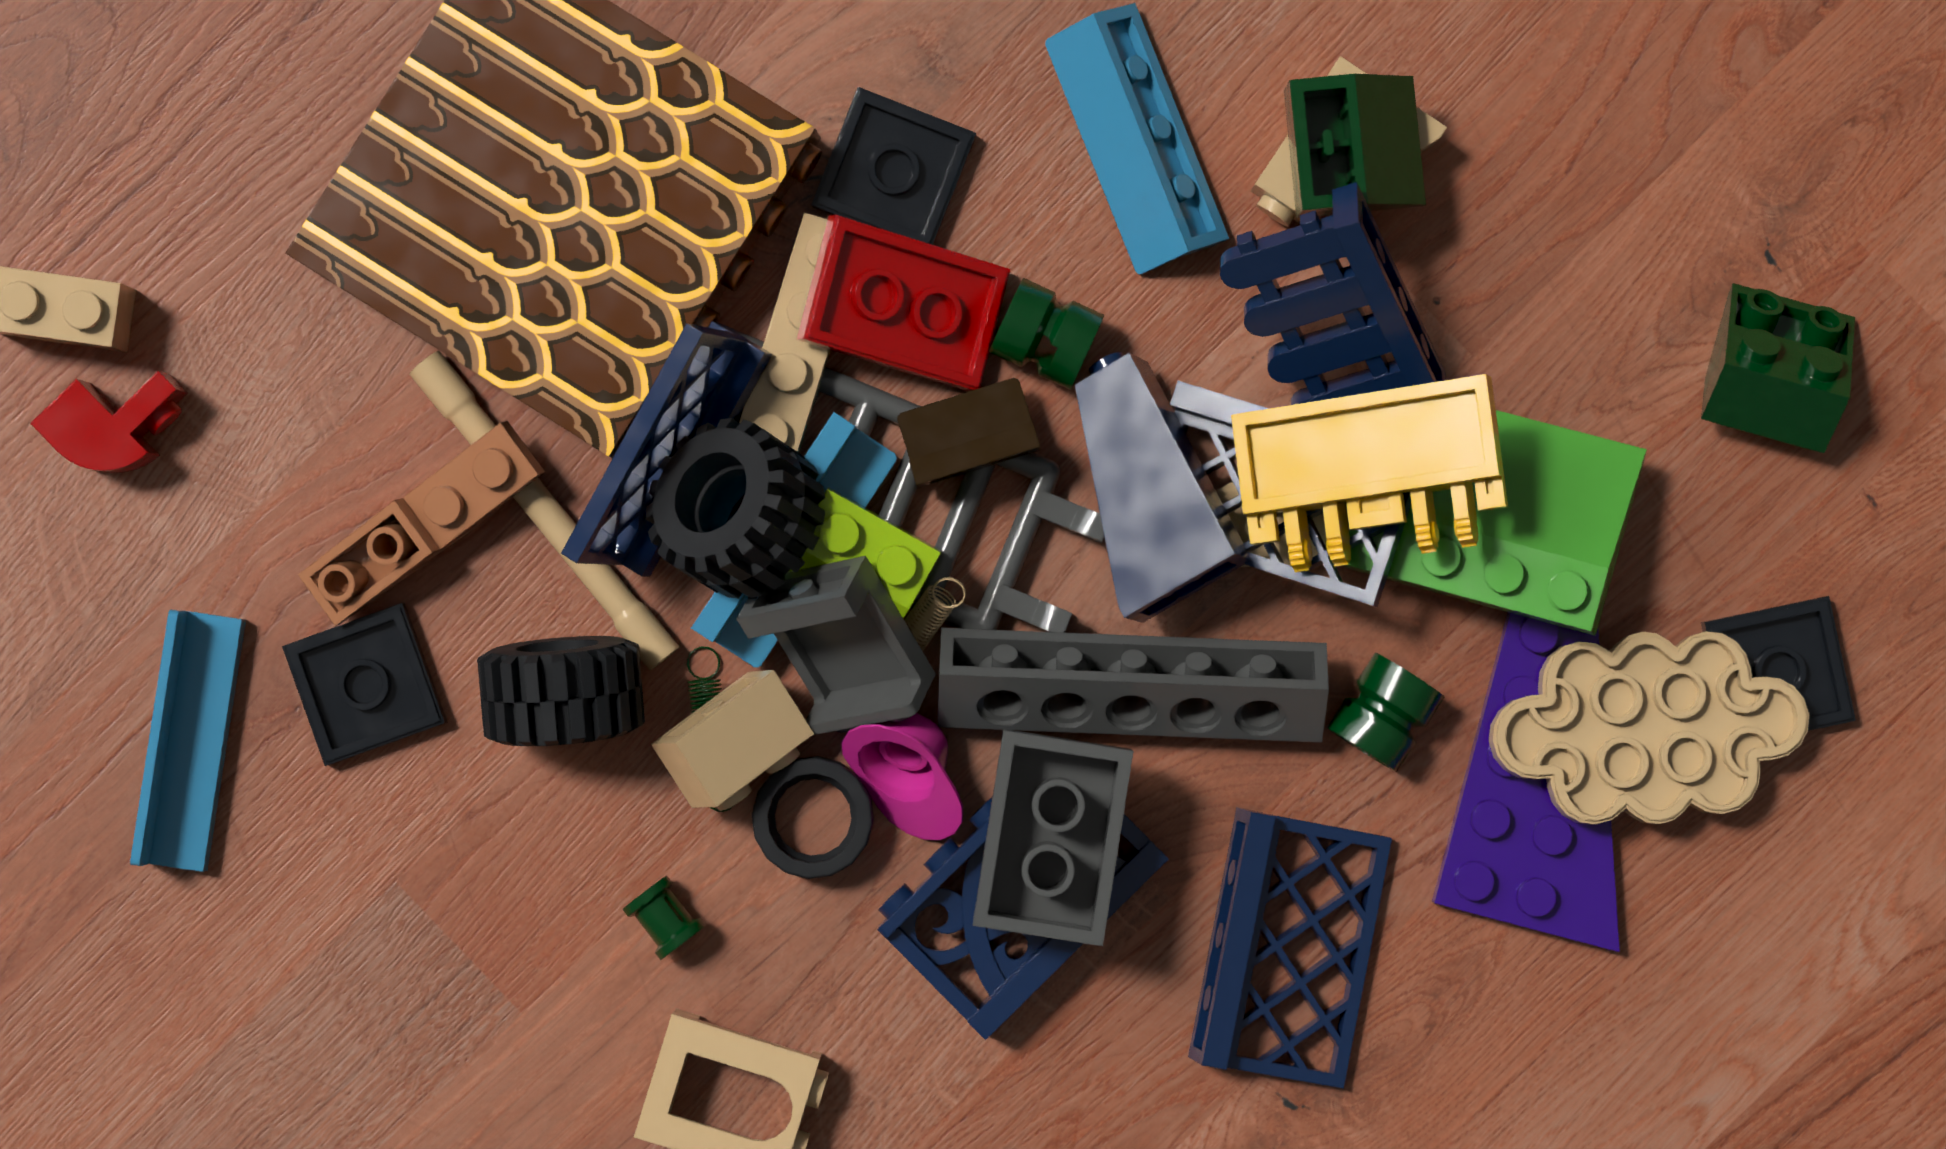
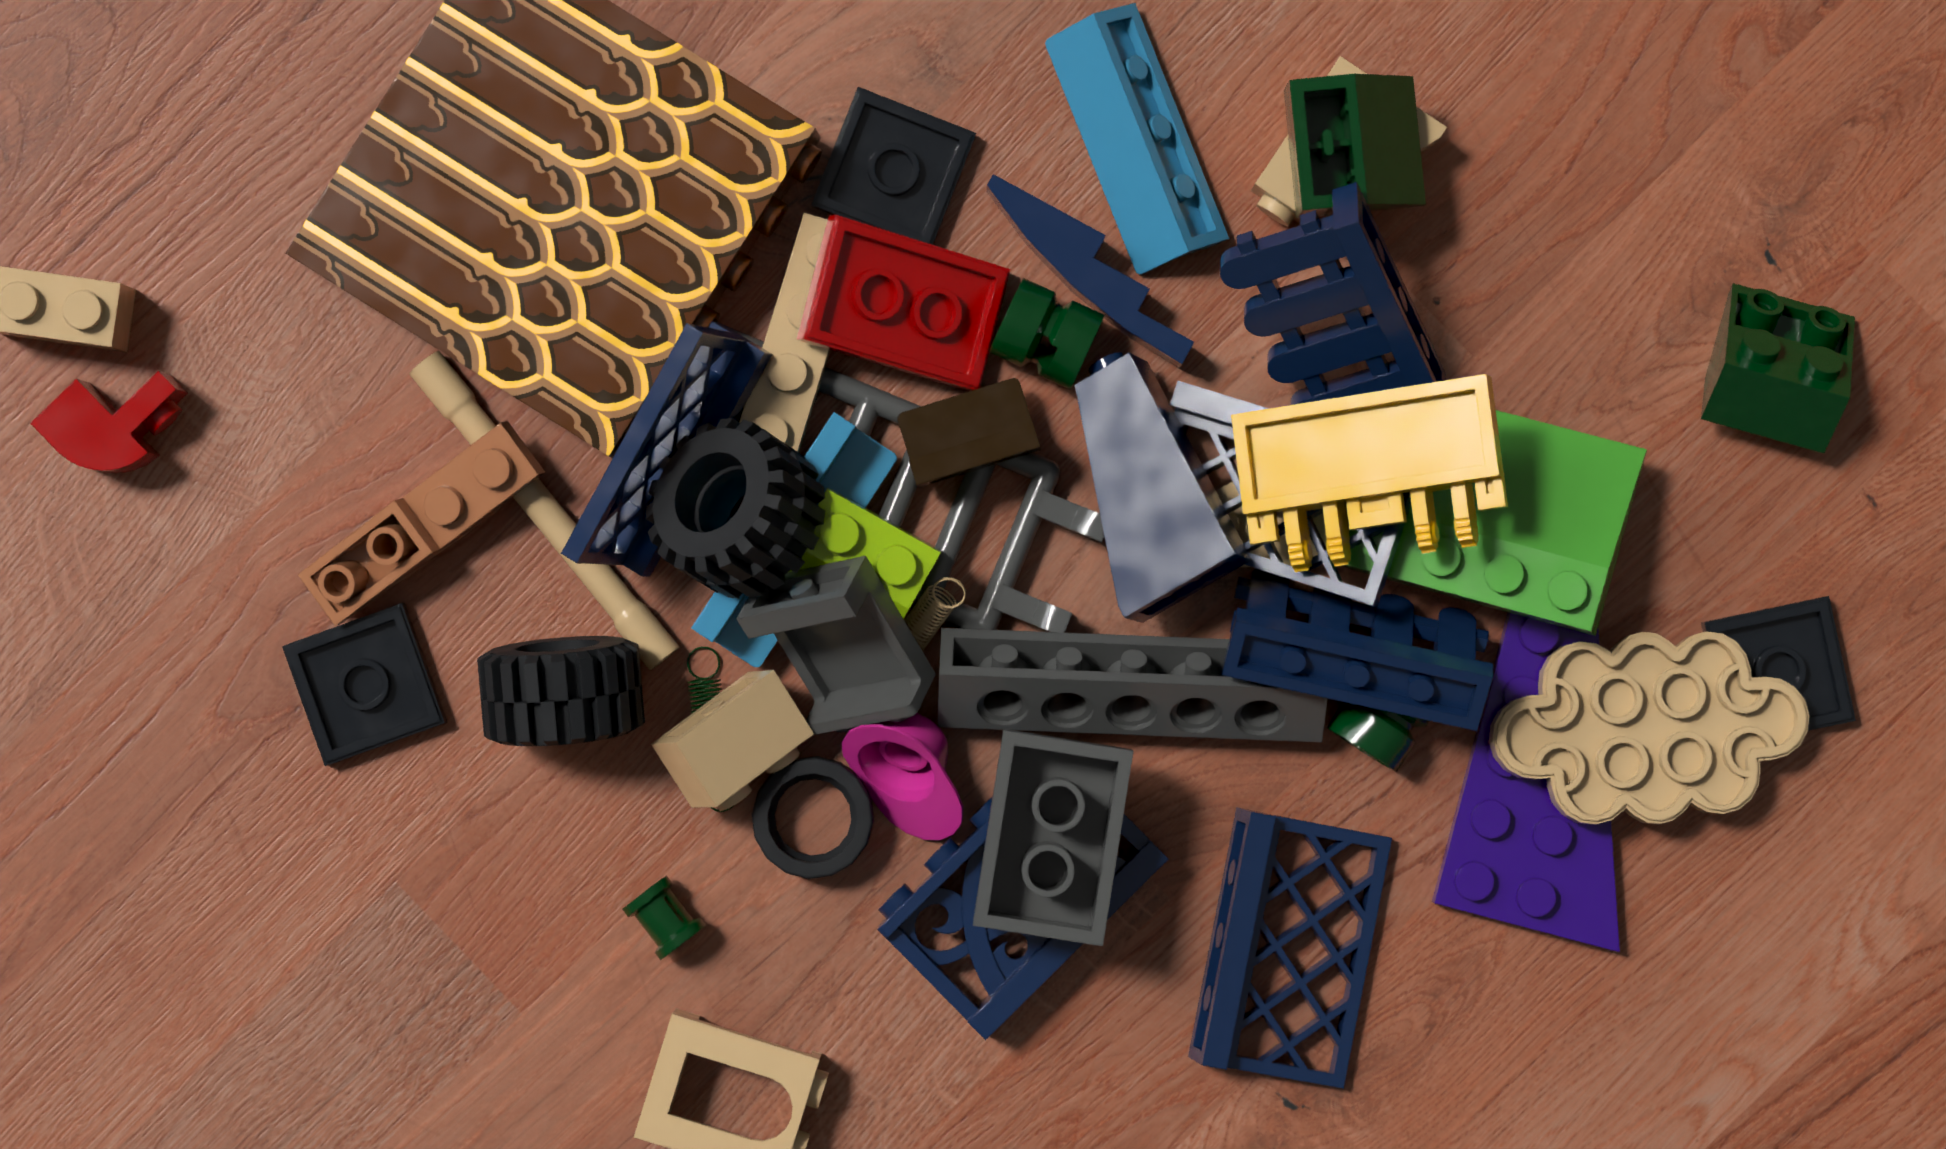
dark azure panel [130,610,246,872] -> none
none -> dark blue slope [987,174,1194,368]
none -> dark blue fence [1222,568,1493,731]

